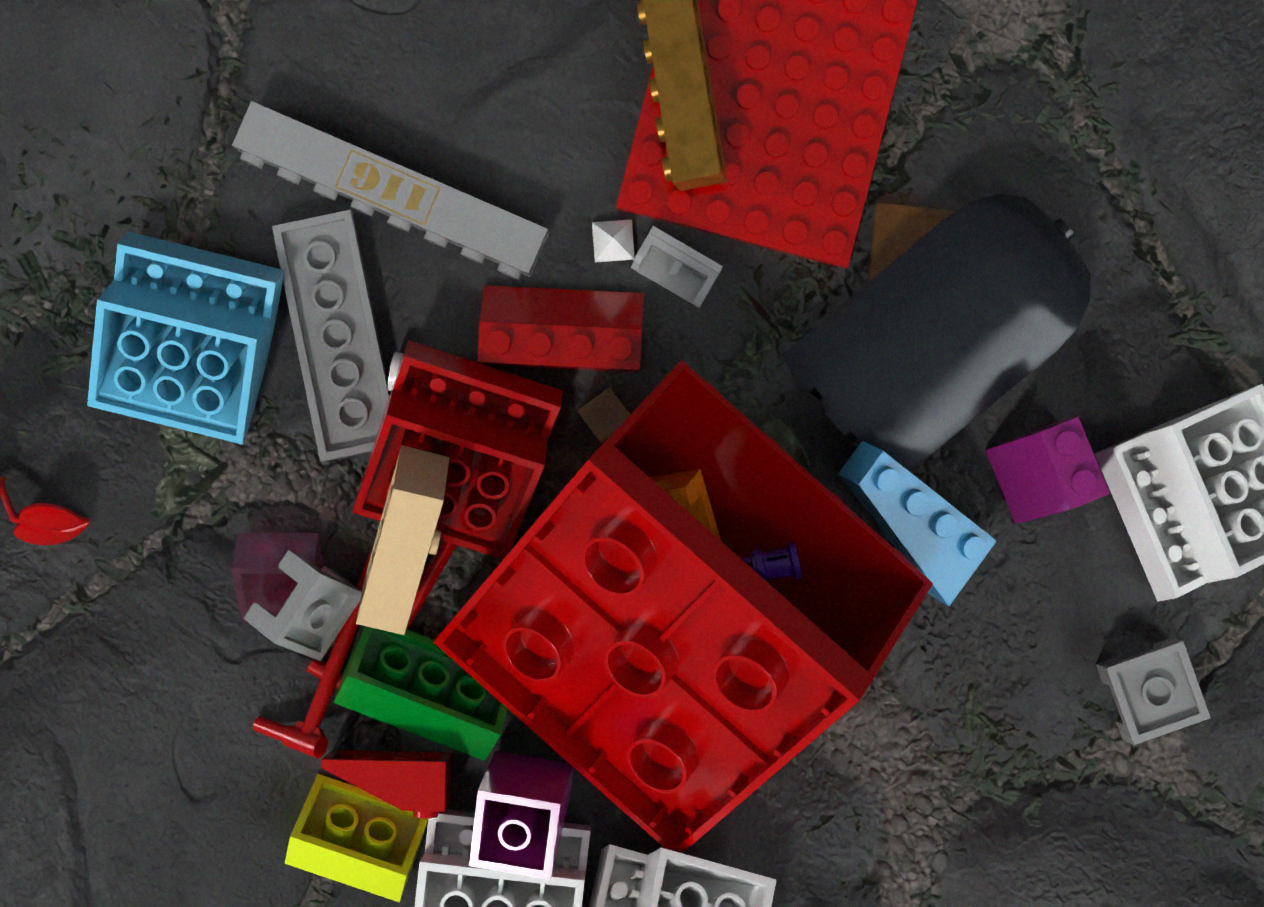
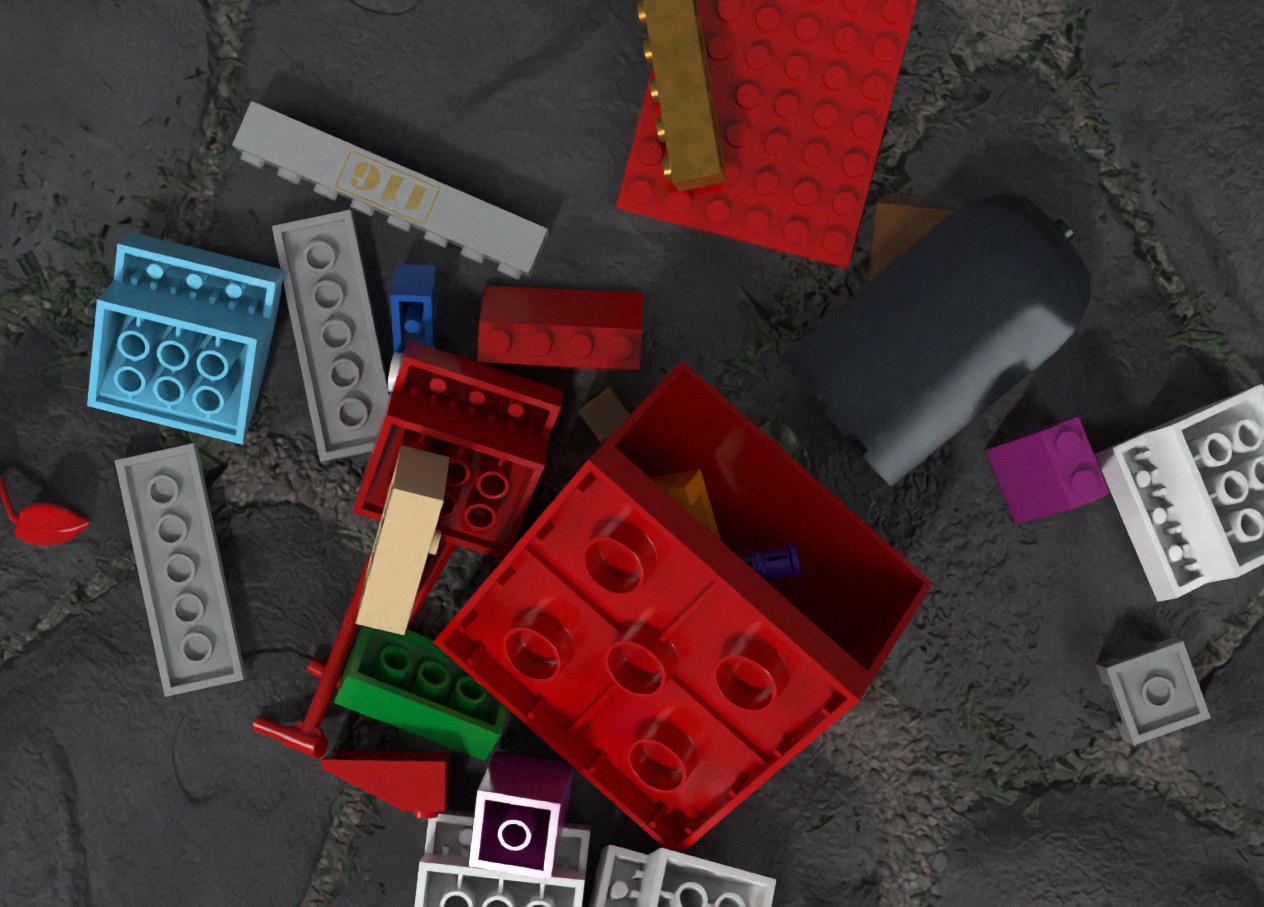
clear pink slope [231,533,323,623] -> none
light grey panel [243,550,362,661] -> none
neon yellow slope [285,774,429,903] -> none
white slope [592,219,634,263] -> none
light grey hinge [631,226,723,308] -> none
dark azure wedge [838,441,996,606] -> none
none -> light grey plate [115,443,246,697]
none -> blue slope [390,264,437,354]

